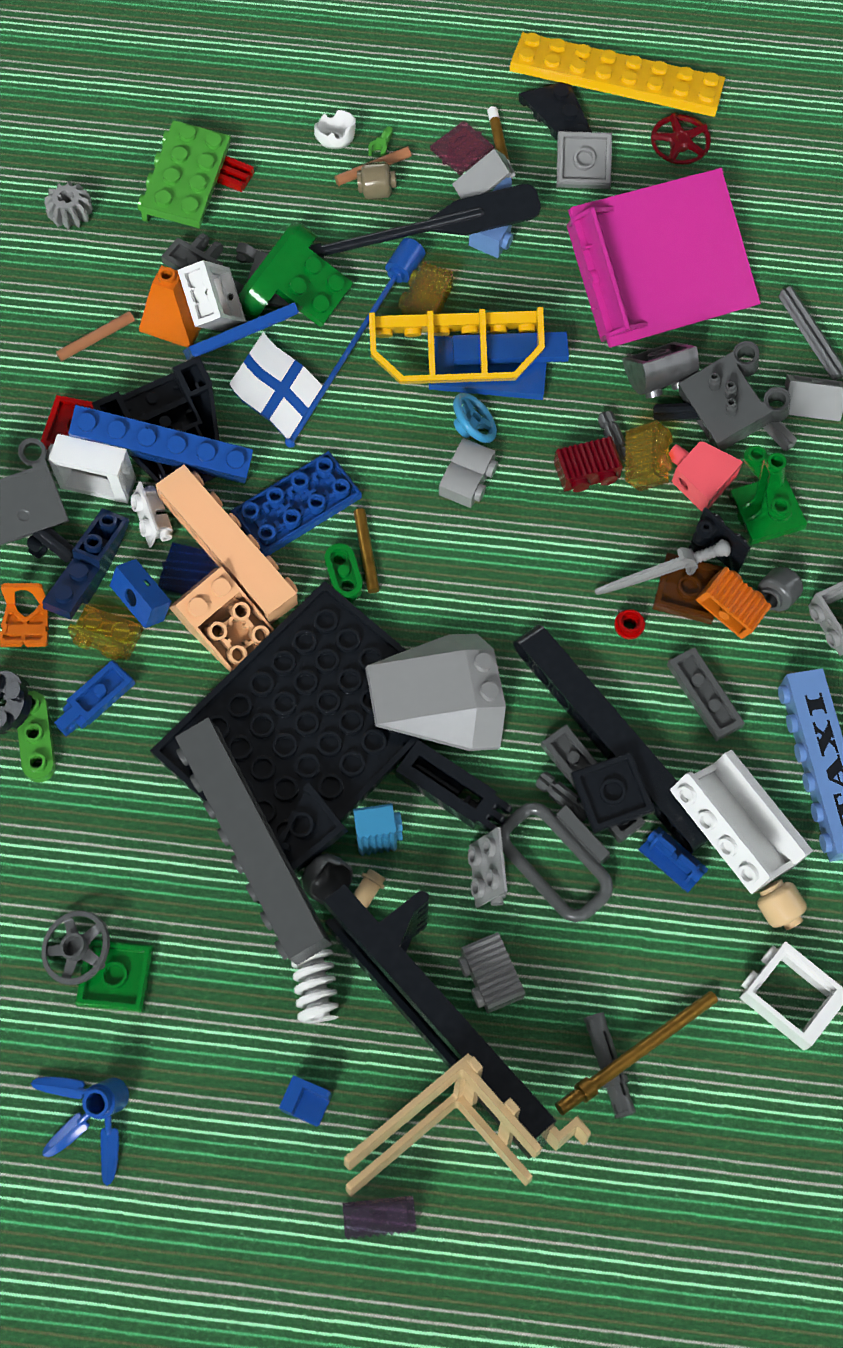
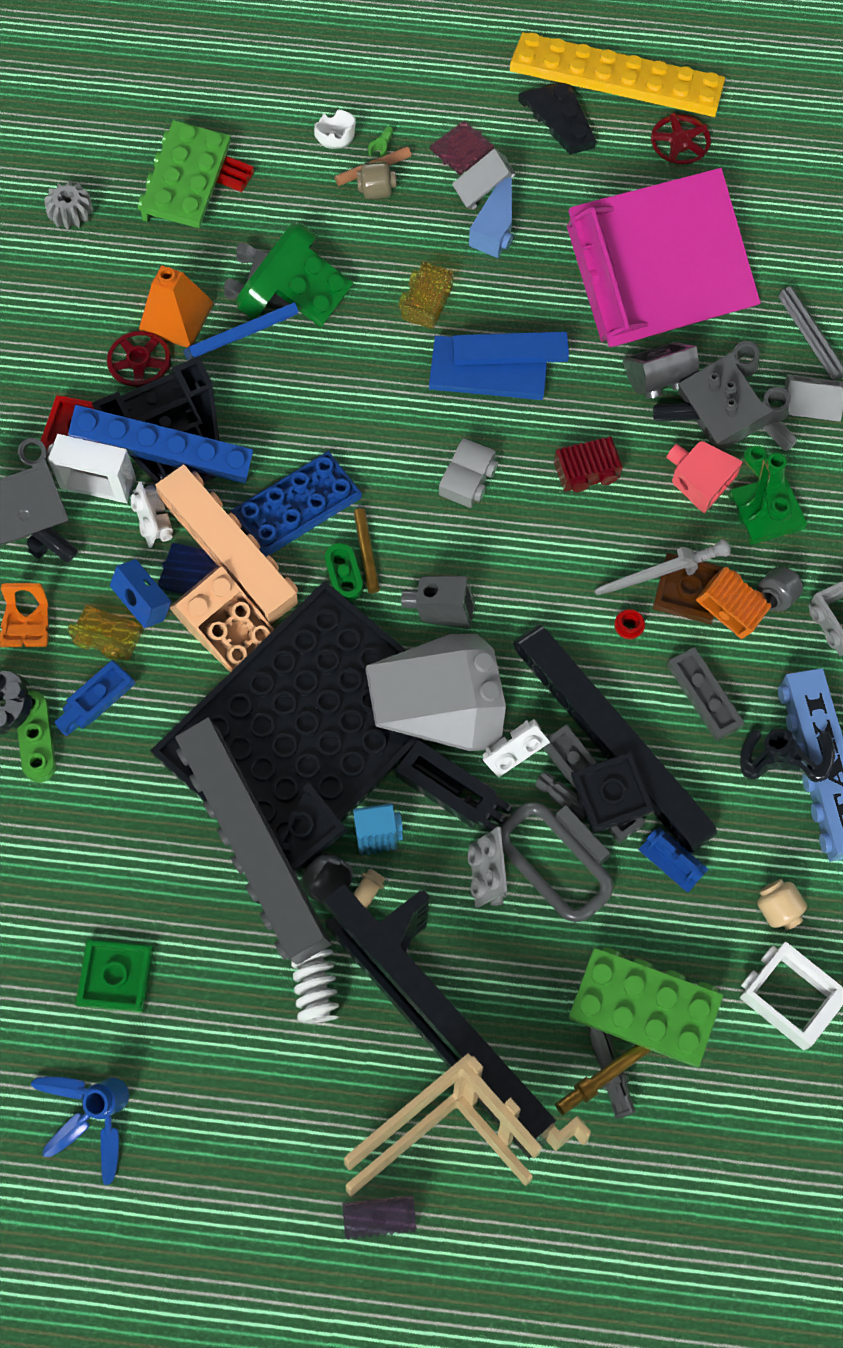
dark grey wheel [41,911,110,985] -> none
dark blue slope [42,508,129,620] -> none
nougat bar [56,311,135,362] -> none
dark grey hinge [161,233,224,271] -> none
white window [178,260,246,331] -> none
flag [229,238,426,448] -> none
blue panel [279,1075,332,1127] -> none
black piece [309,184,541,259] -> none
yellow plate [369,307,545,384] -> none
dark azure piece [453,393,497,443] -> none
light grey brick [458,932,525,1014] -> none
pearl gold bar [487,106,510,163] -> none
light grey tile [556,131,612,189] -> none
dark grey axle [598,411,631,464] -> none
clear yellow brick [624,420,672,491] -> none
white panel [670,749,813,894] -> none
black hinge [689,507,751,574] -> none
none -> dark red wheel [107,331,171,388]
none -> dark grey torso [401,576,475,629]
none -> white hinge [482,719,550,778]
none -> bright green bracket [569,947,723,1068]
none -> black piece [740,729,835,782]

